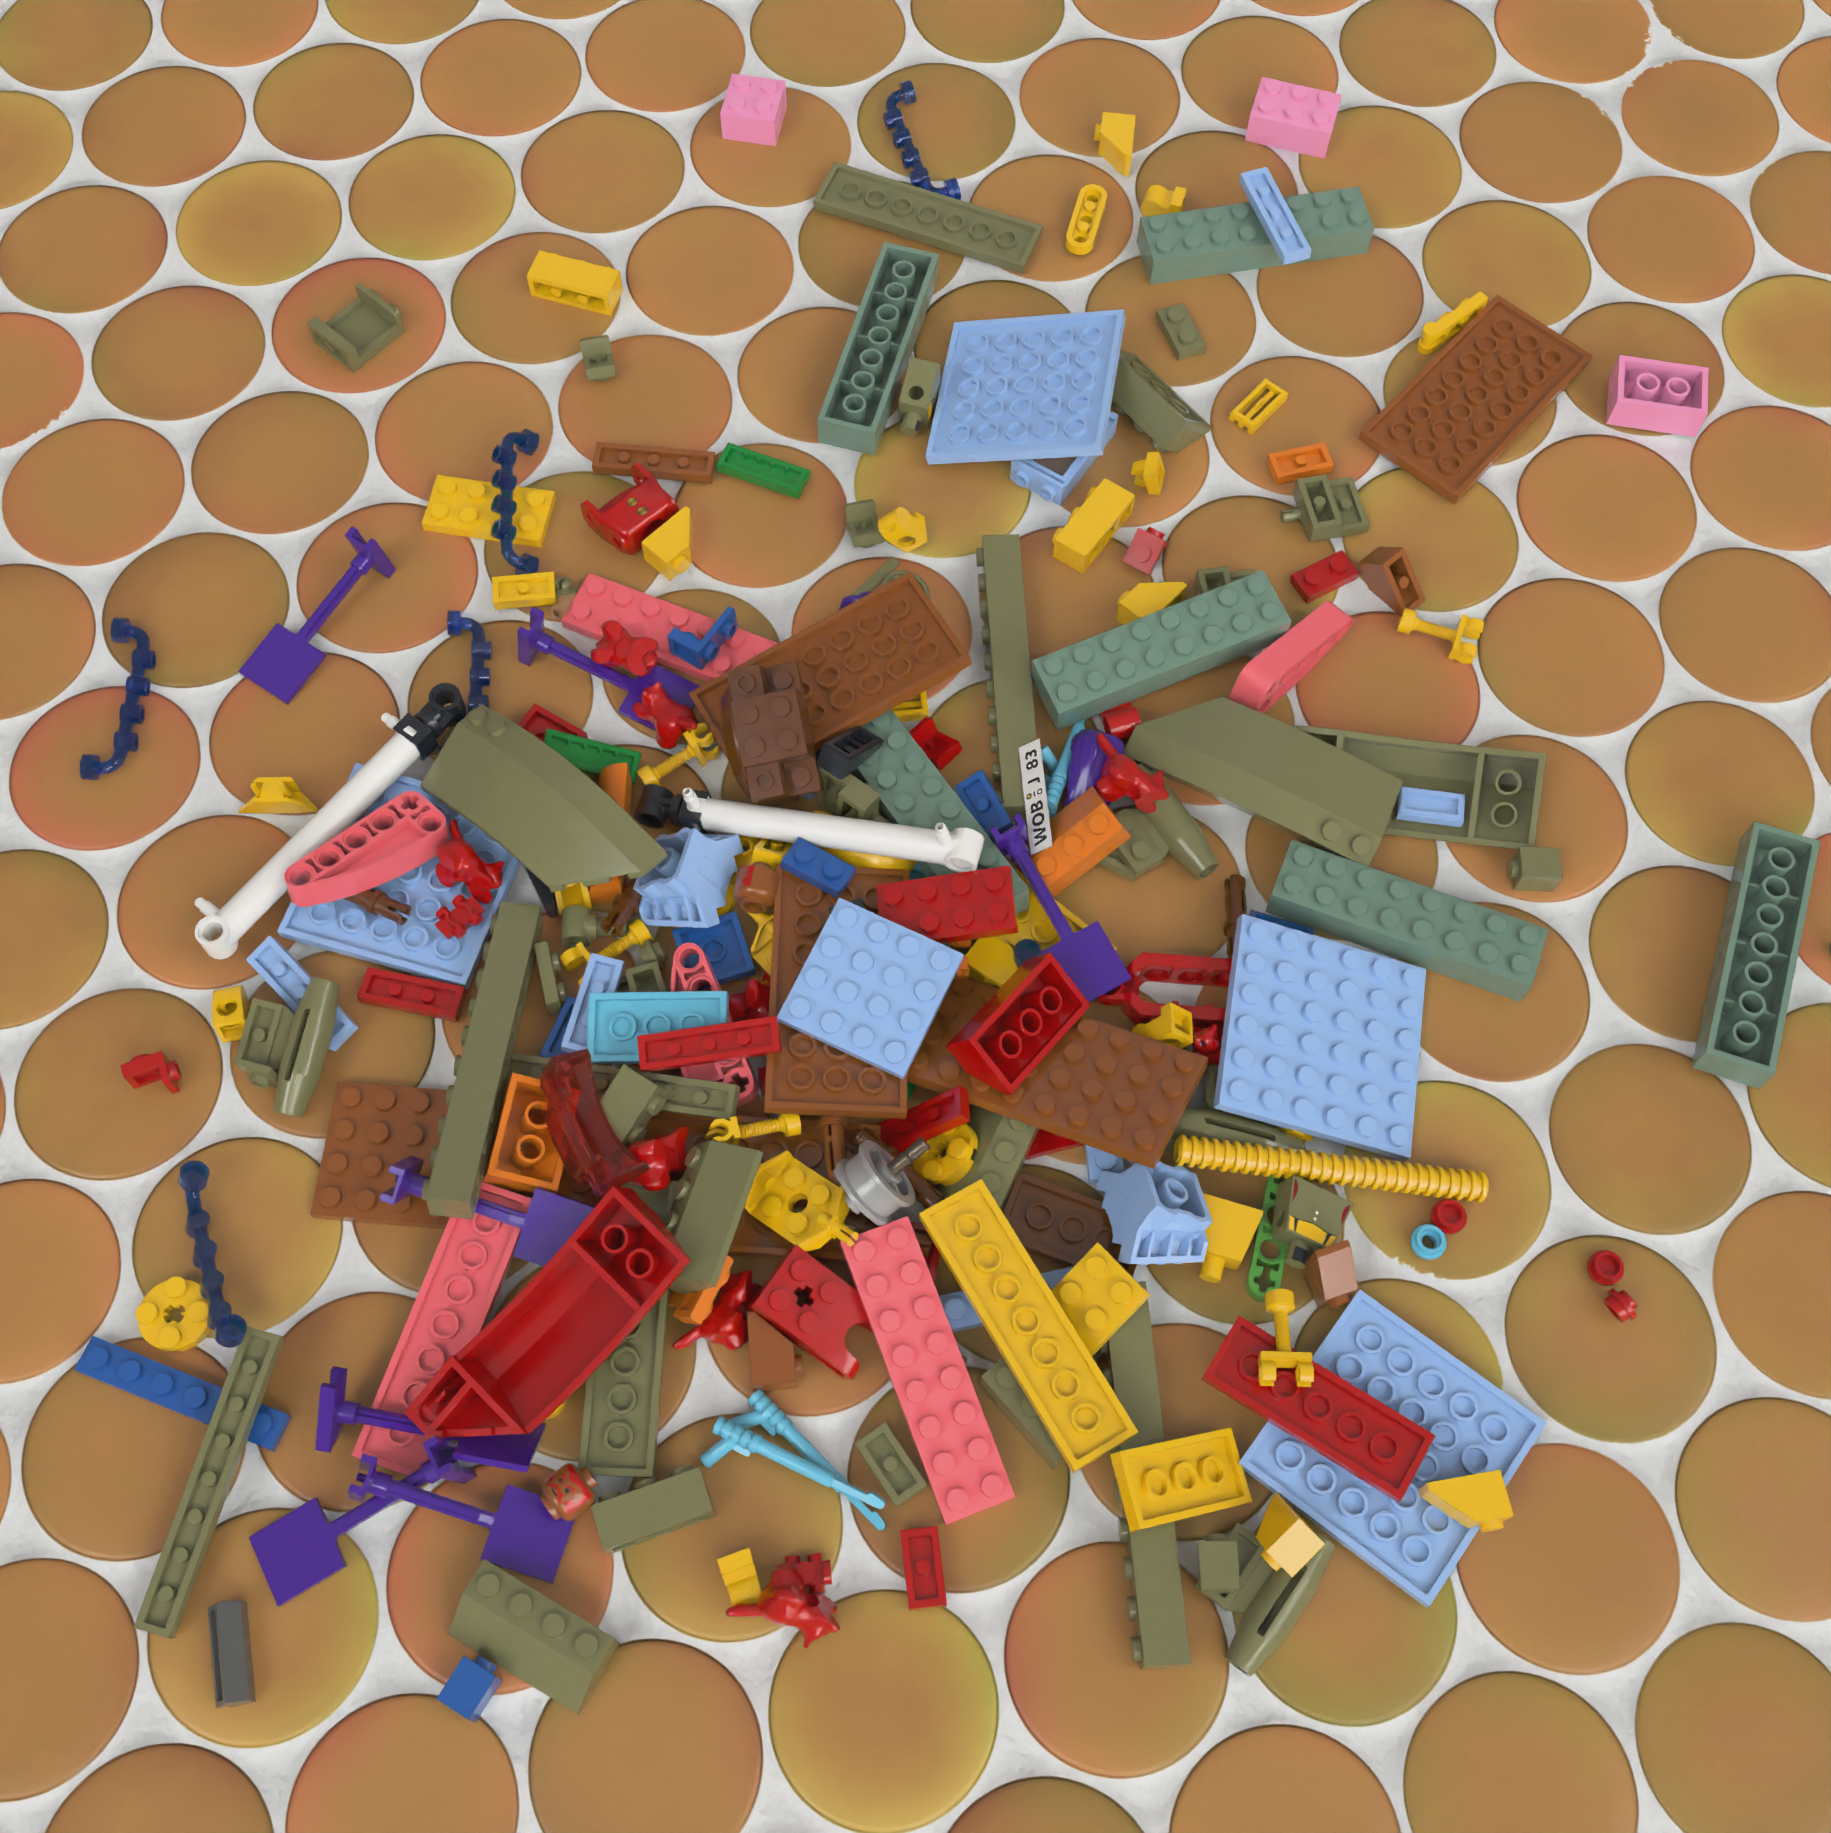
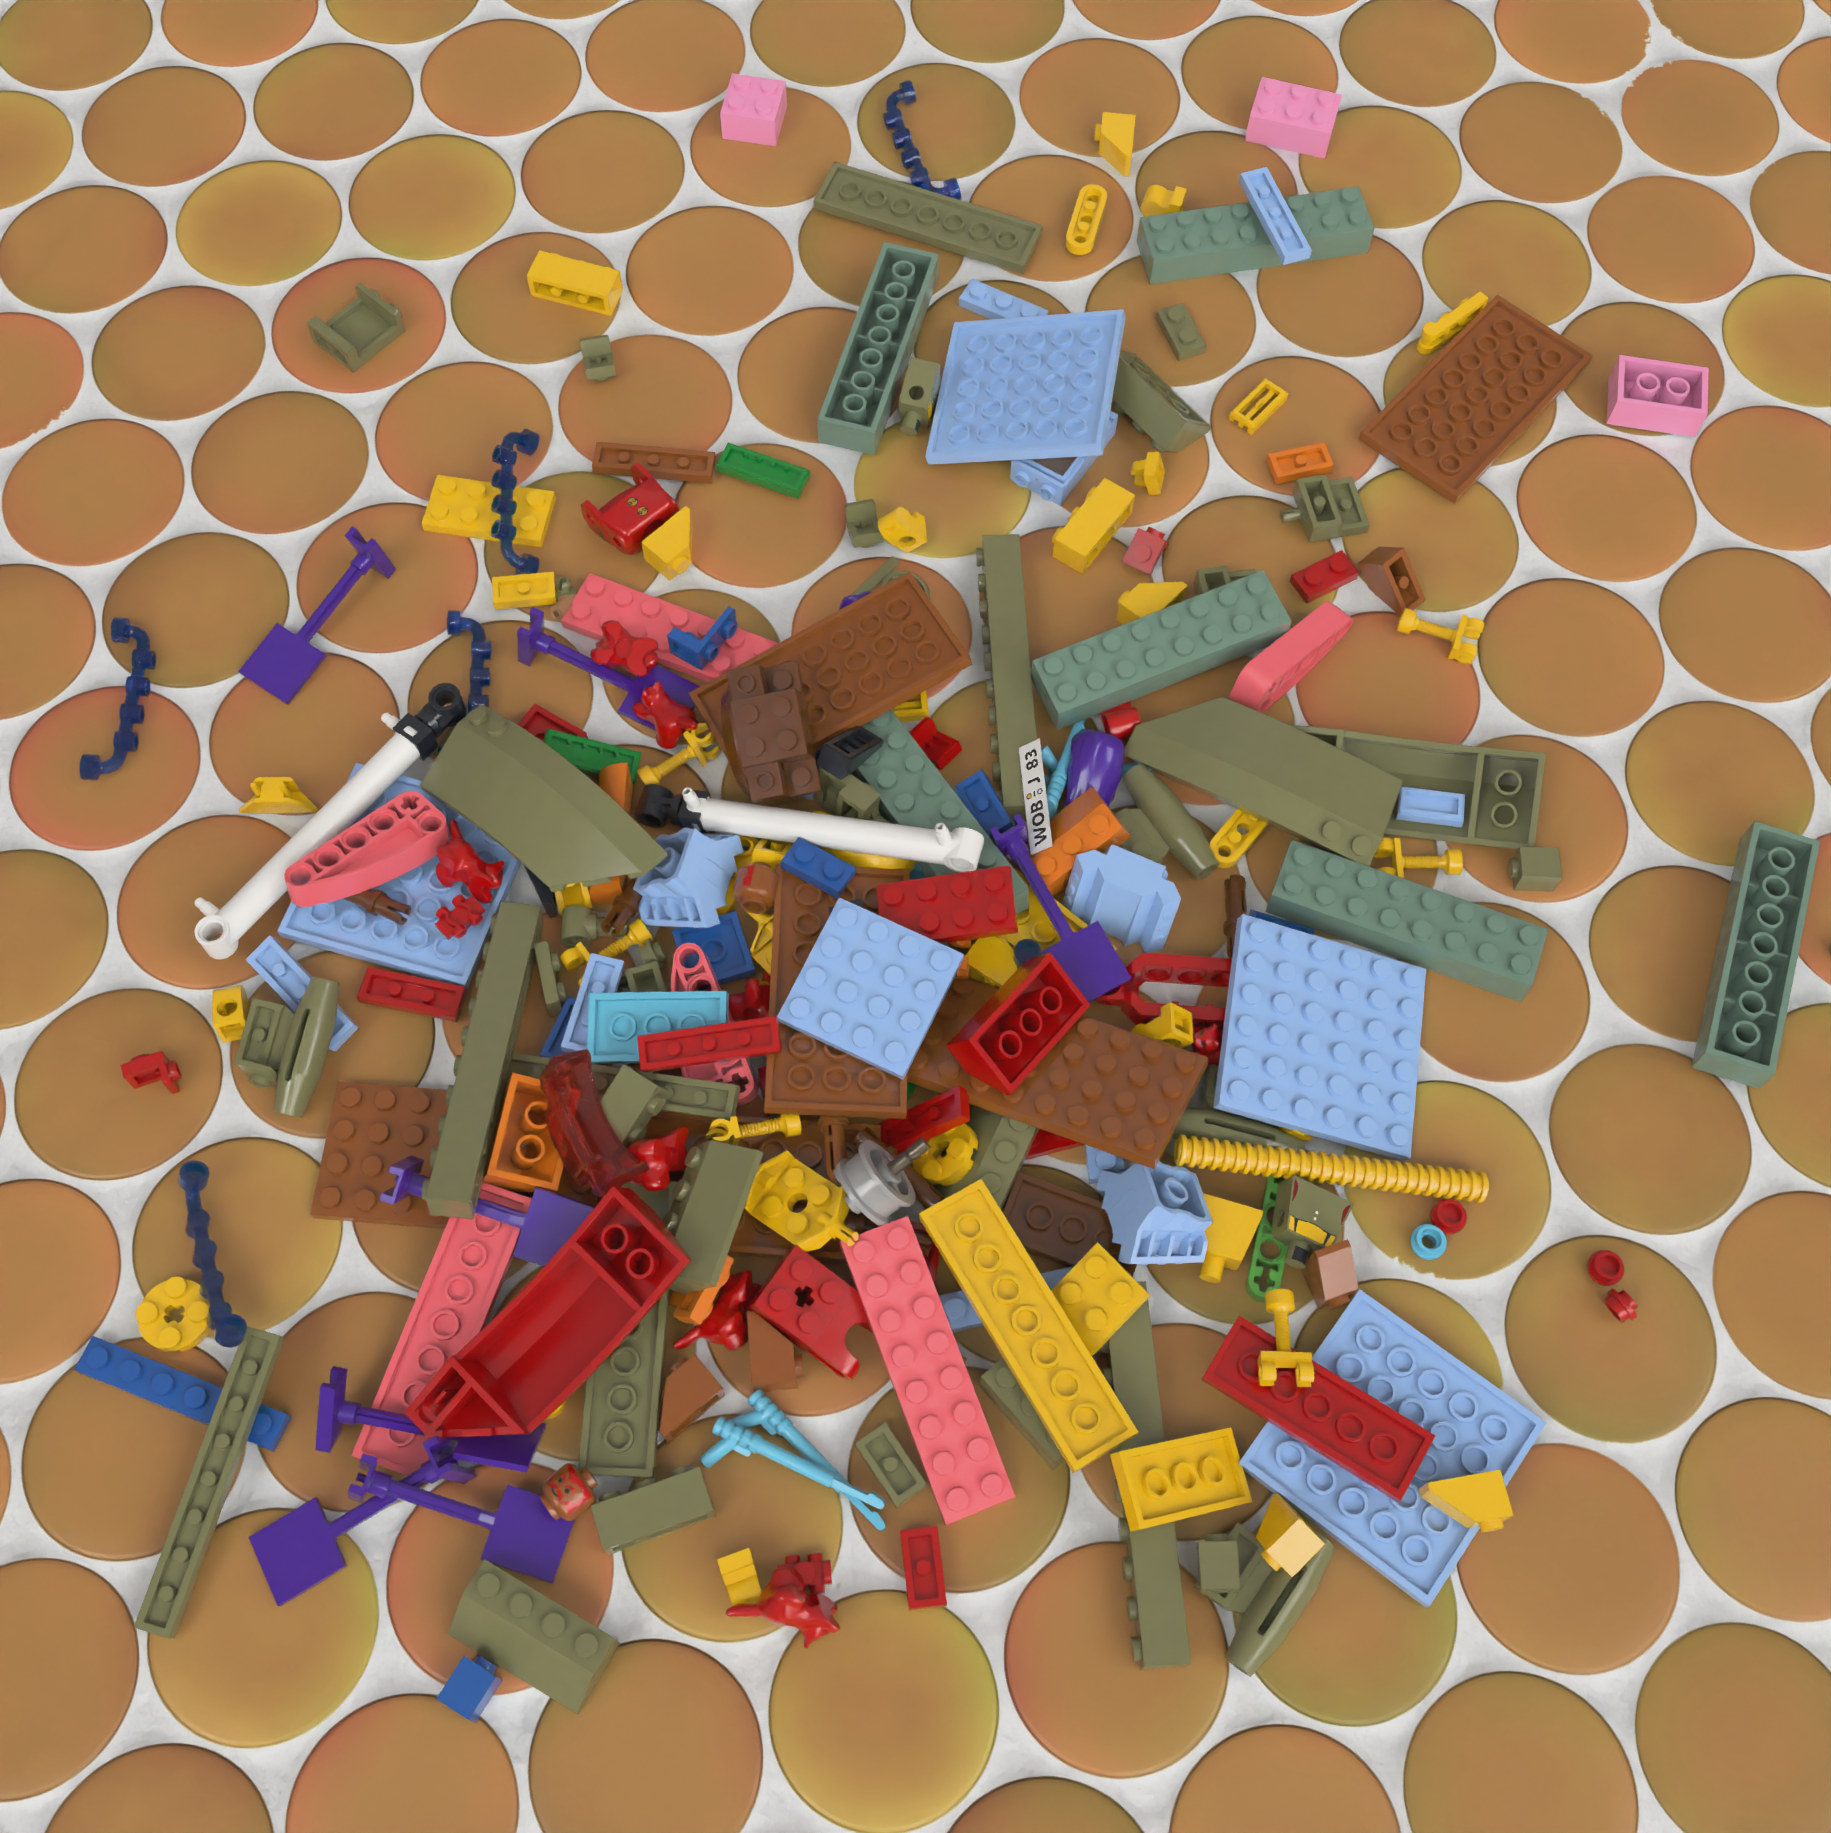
dark grey piece [208,1600,256,1708] -> none
red animal [1096,733,1168,813] -> none
none -> dark orange slope [660,1354,725,1444]
none -> light blue plate [959,279,1048,319]
none -> light blue slope [1062,844,1181,953]
none -> yellow plate [1209,809,1269,868]
none -> yellow bar [1374,838,1463,879]

